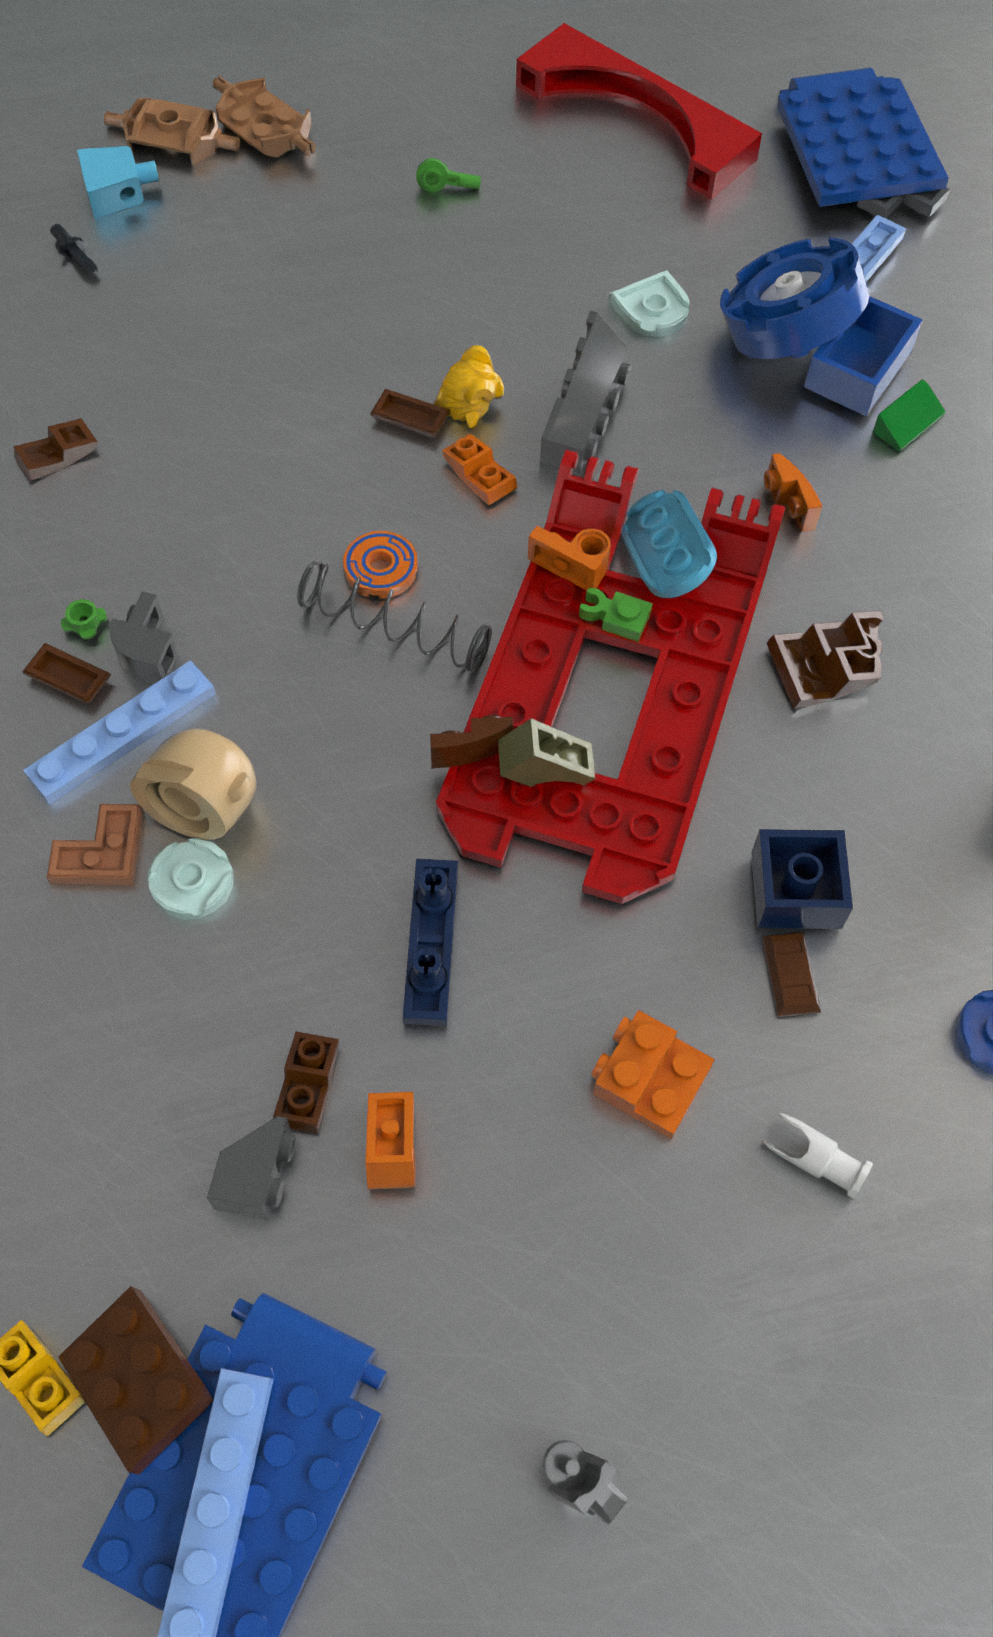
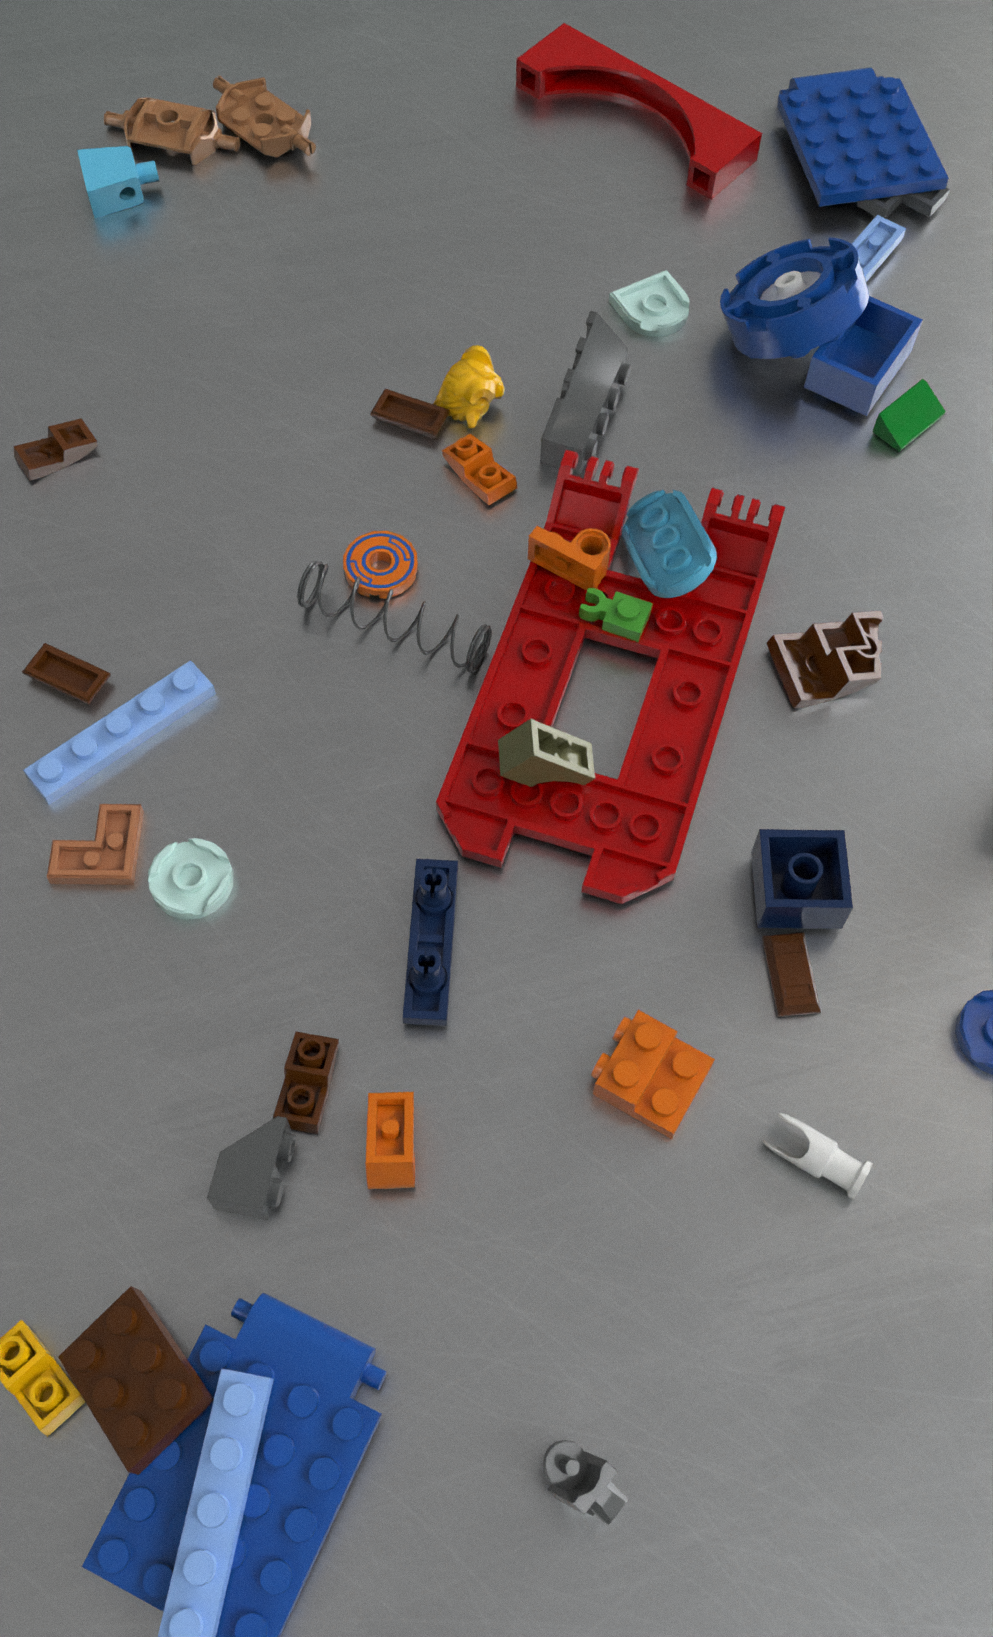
black piece [50,224,98,272] -> none
bright green plate [60,599,107,640] -> none
dark grey brick [110,591,178,684] -> none
tan piece [130,728,257,840] -> none
bright green plate [416,158,481,192] -> none
reddish brown slope [430,715,513,769] -> none
orange slope [764,453,823,532] -> none

